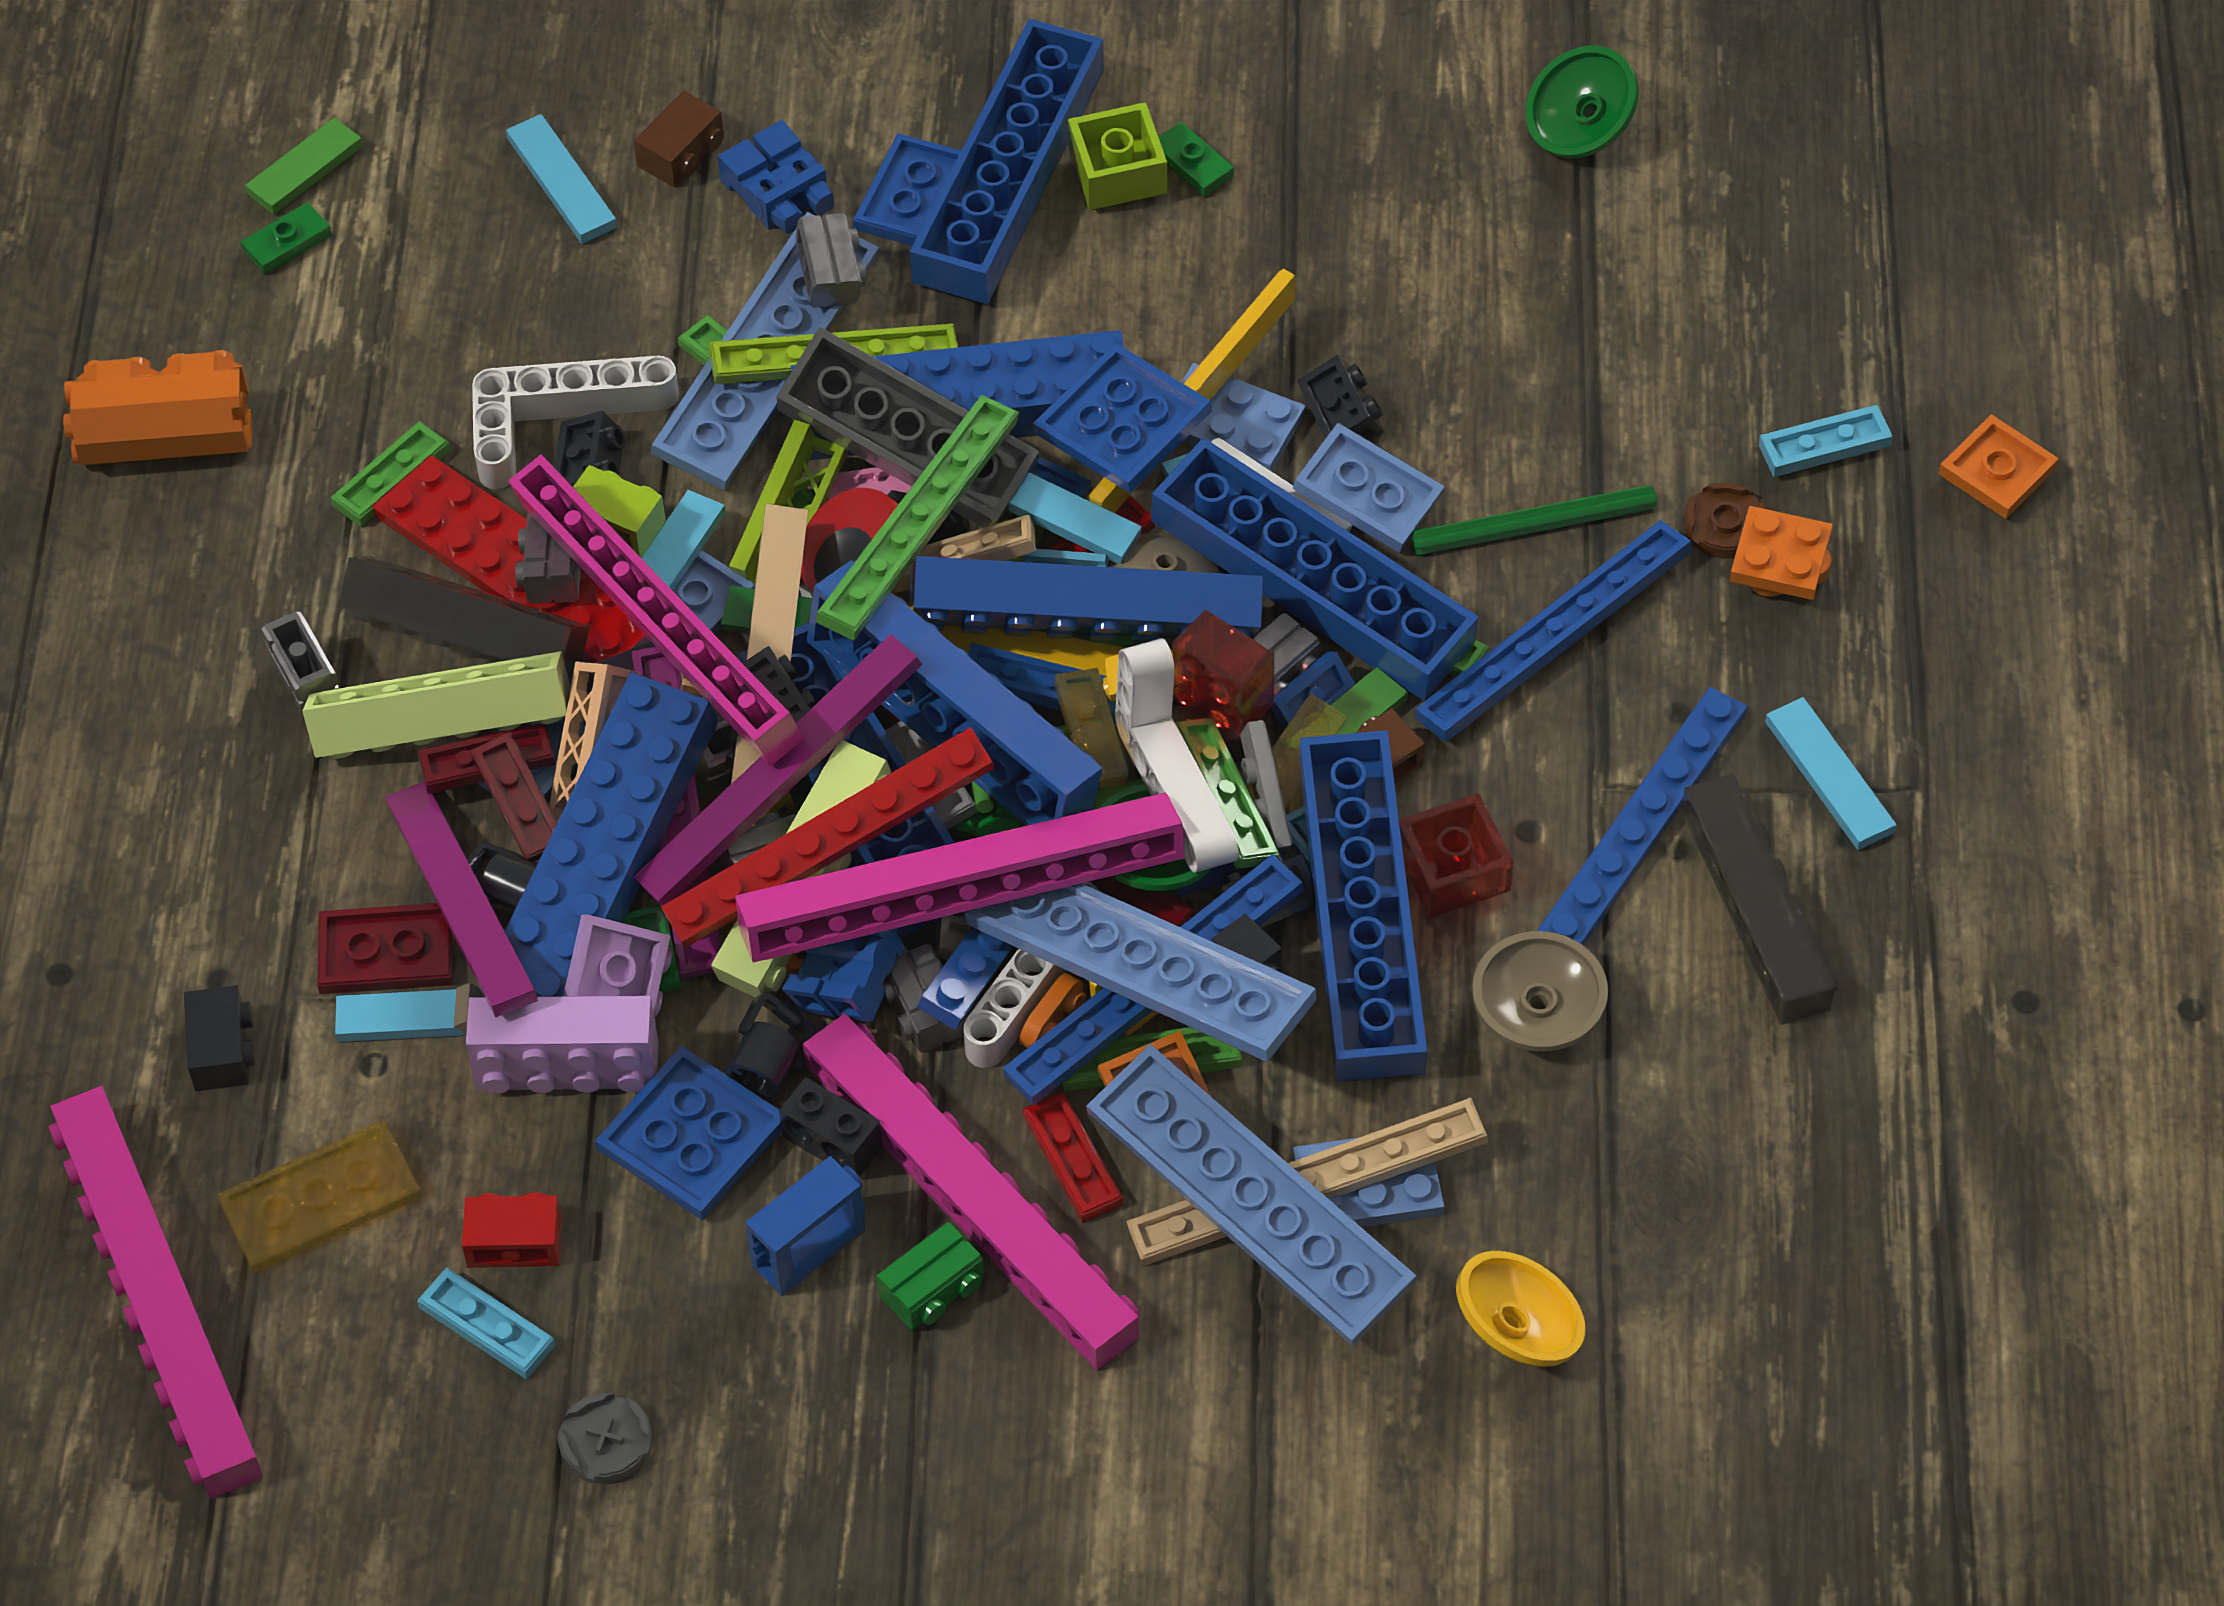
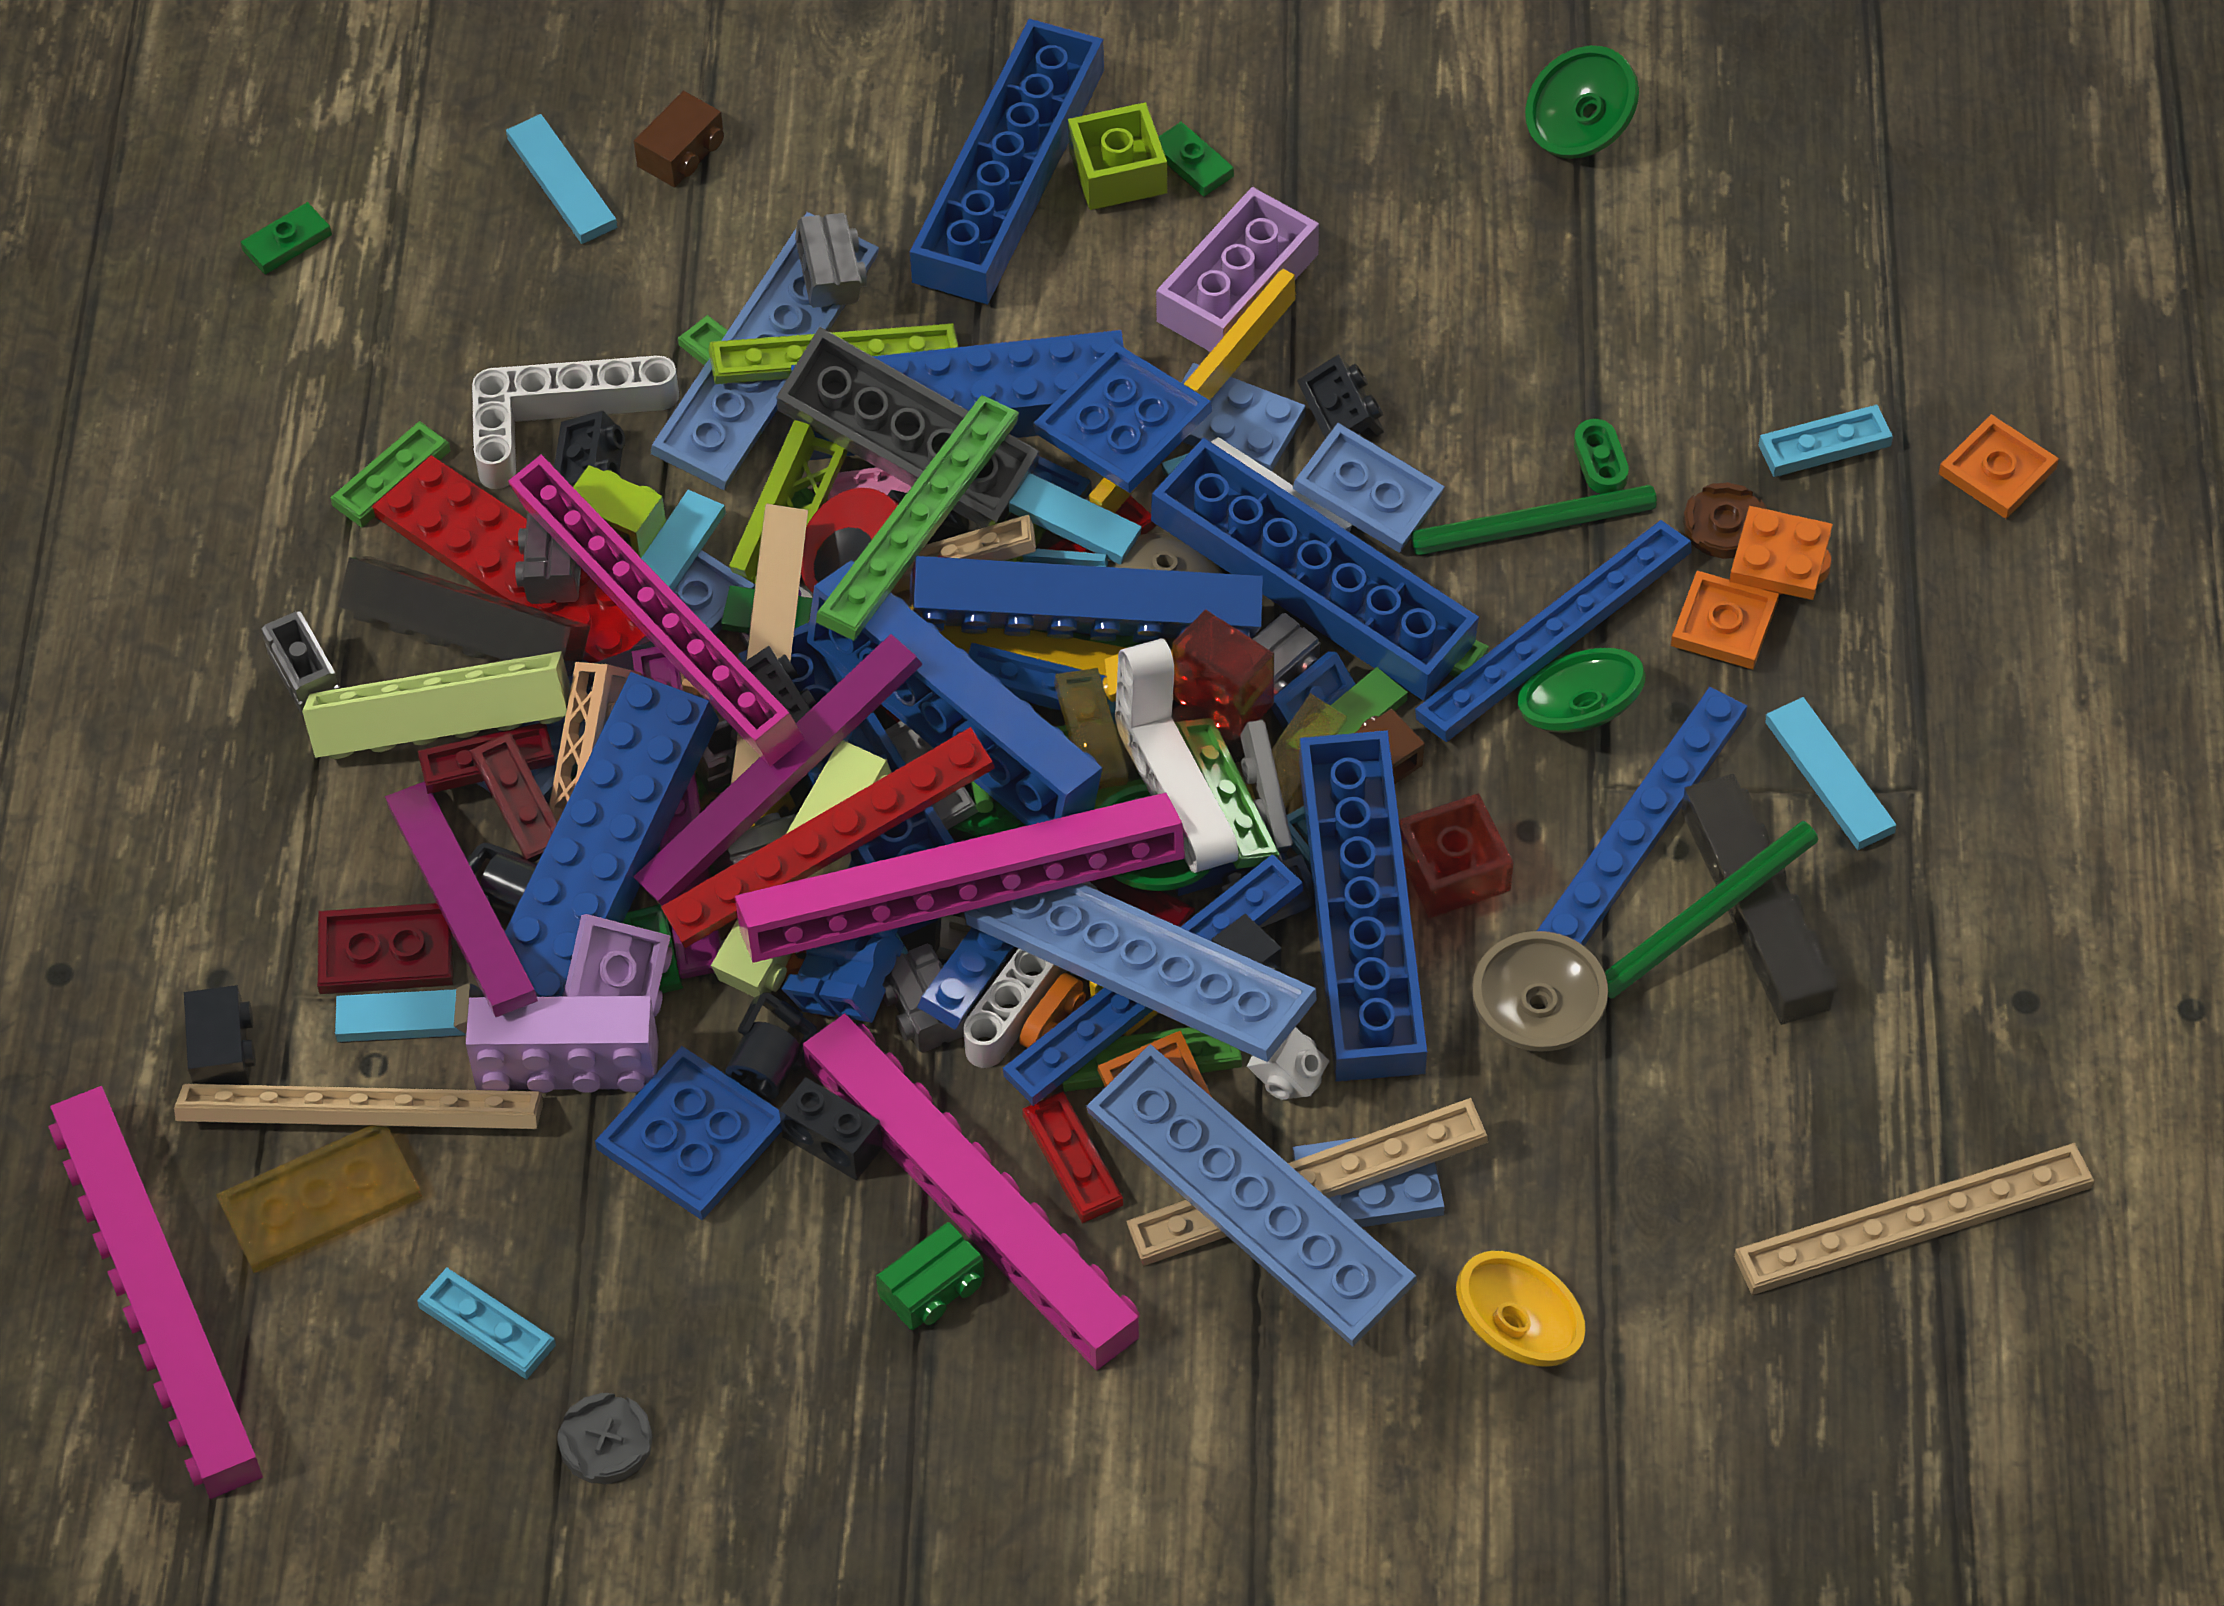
orange brick [63,350,252,465] -> none
bright green tile [245,117,363,215] -> none
red brick [462,1192,562,1268] -> none
blue hips [718,119,834,234] -> none
blue window [745,1156,866,1296] -> none
blue tile [853,133,961,246] -> none
none -> tan tile [174,1084,543,1129]
none -> lavender brick [1156,187,1319,352]
none -> white brick [1247,1027,1329,1100]
none -> green dish [1518,648,1646,733]
none -> green plate [1574,419,1629,494]
none -> green axle [1604,821,1819,999]
none -> orange plate [1671,571,1779,670]
none -> tan tile [1734,1143,2094,1295]

